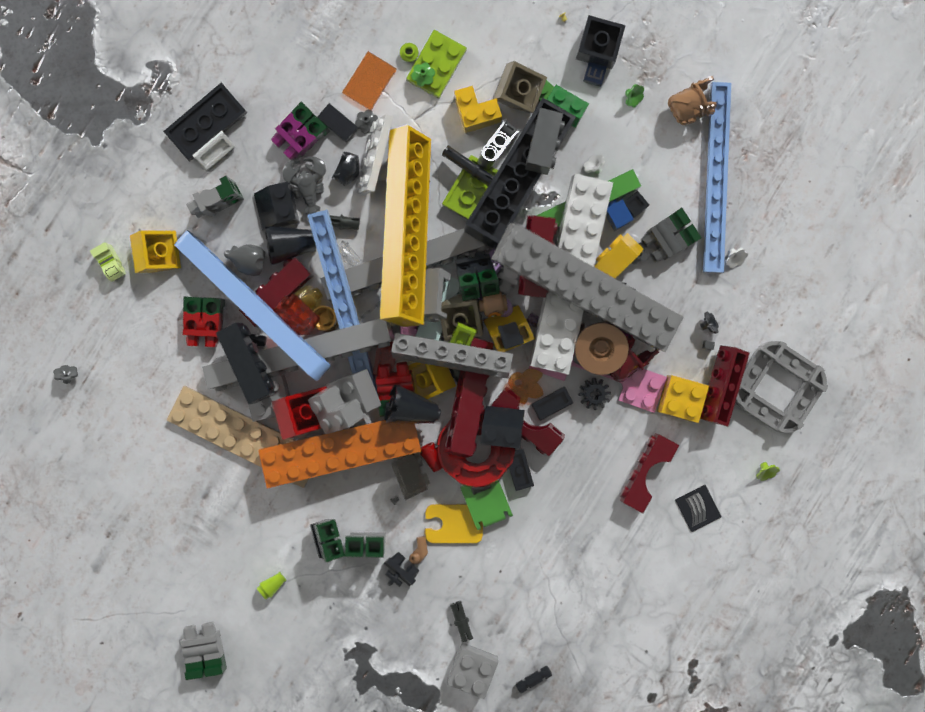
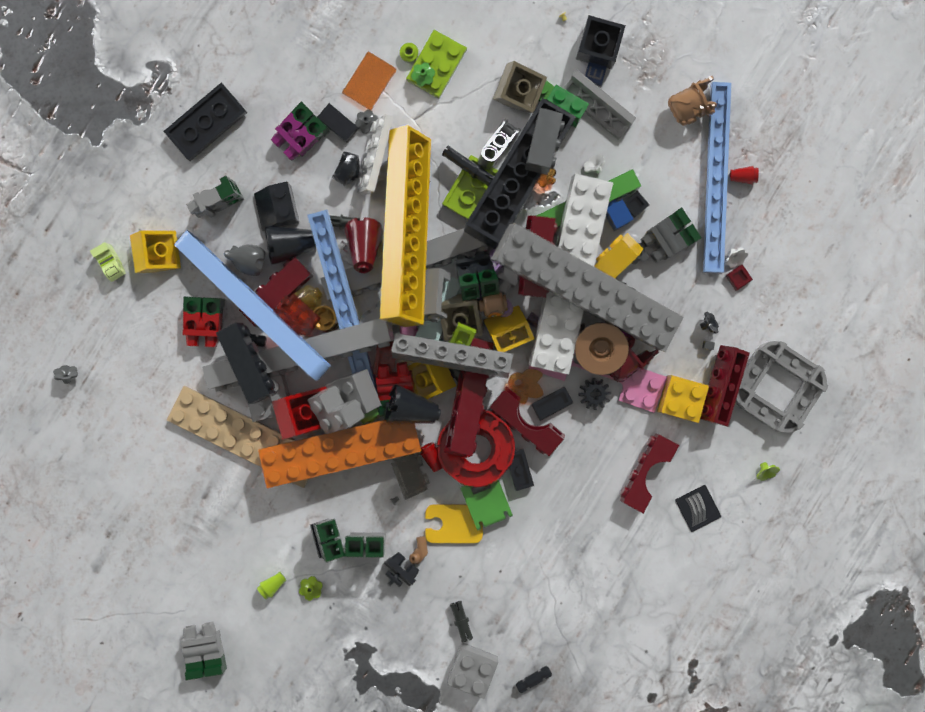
white tile [193,131,235,171] -> none
dark grey animal [282,157,326,214] -> none
yellow brick [454,85,502,133] -> none
black slope [480,406,525,449] -> none
black panel [497,322,524,350] -> none
bright green plant [625,84,644,108] -> none
none -> lime plant [299,576,323,601]
none -> dark red cone [345,217,383,274]
none -> bright green plate [361,408,379,424]
none -> clear orange plant [538,169,556,188]
none -> light grey fence [563,70,636,140]
none -> dark red tile [725,264,753,291]
none -> red cone [730,166,759,185]

